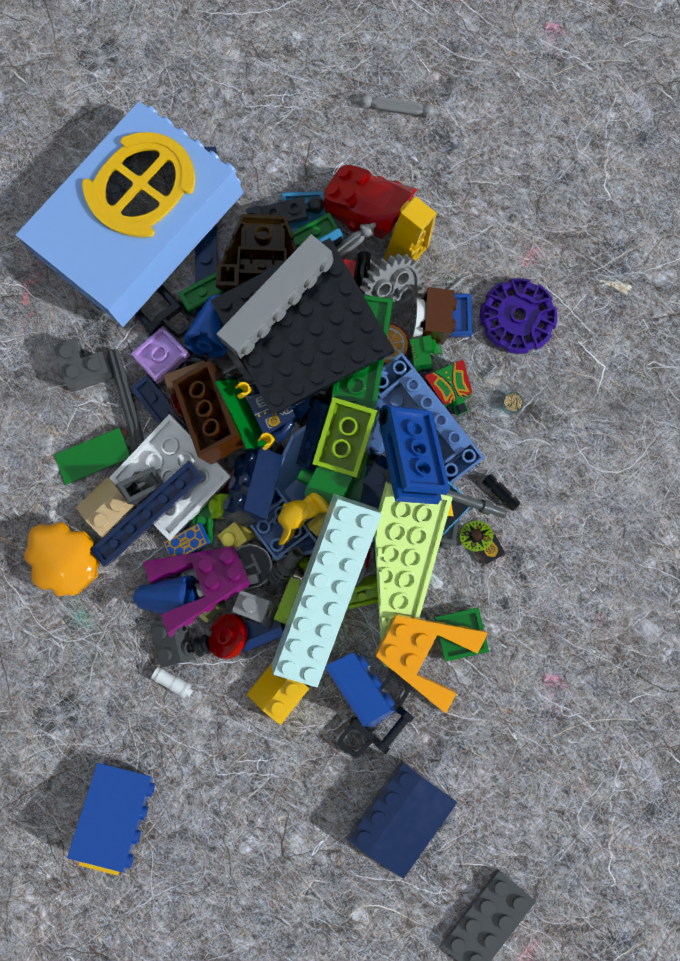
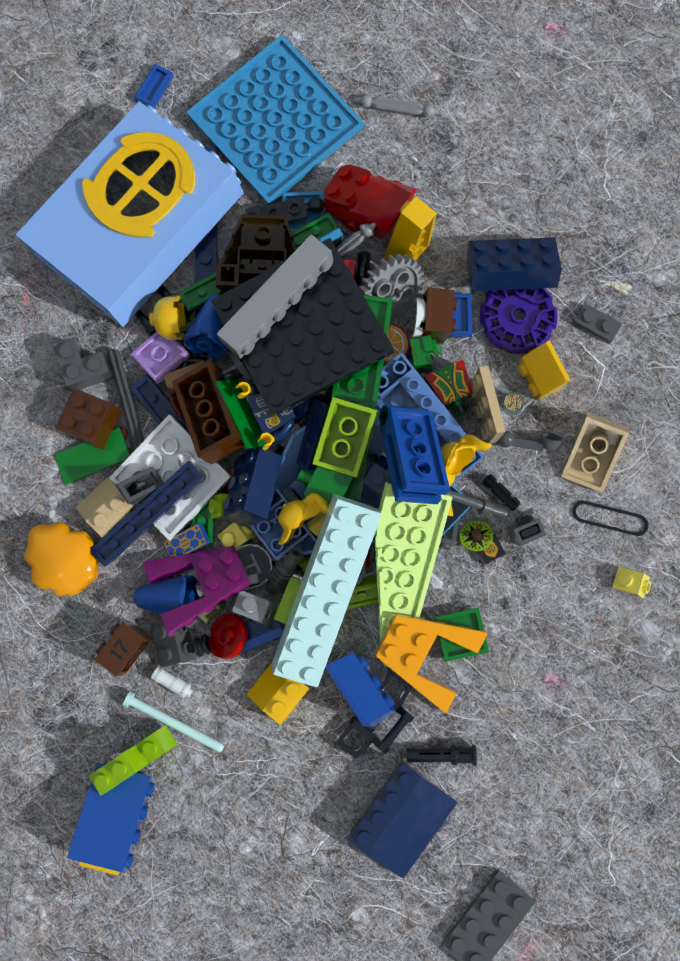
none -> reddish brown brick [55,388,122,450]
none -> lime arch [89,725,178,796]
none -> reddish brown brick [94,622,152,677]
none -> light aqua bar [122,691,224,752]
none -> blue tile [134,63,174,108]
none -> yellow cylinder [149,295,186,340]
none -> dark azure plate [186,35,365,205]
none -> black tile [282,487,303,502]
none -> black pin [407,745,477,766]
none -> yellow hair [441,434,492,486]
none -> dark blue brick [466,237,562,291]
none -> tan plate [471,365,506,444]
none -> dark grey piece [497,430,562,452]
none -> dark grey piece [506,508,546,546]
none -> yellow slope [518,340,570,400]
none -> tan slope [561,411,629,493]
none -> dark grey plate [572,302,622,344]
none -> black piece [573,501,649,536]
none -> light yellow bracket [612,566,651,598]

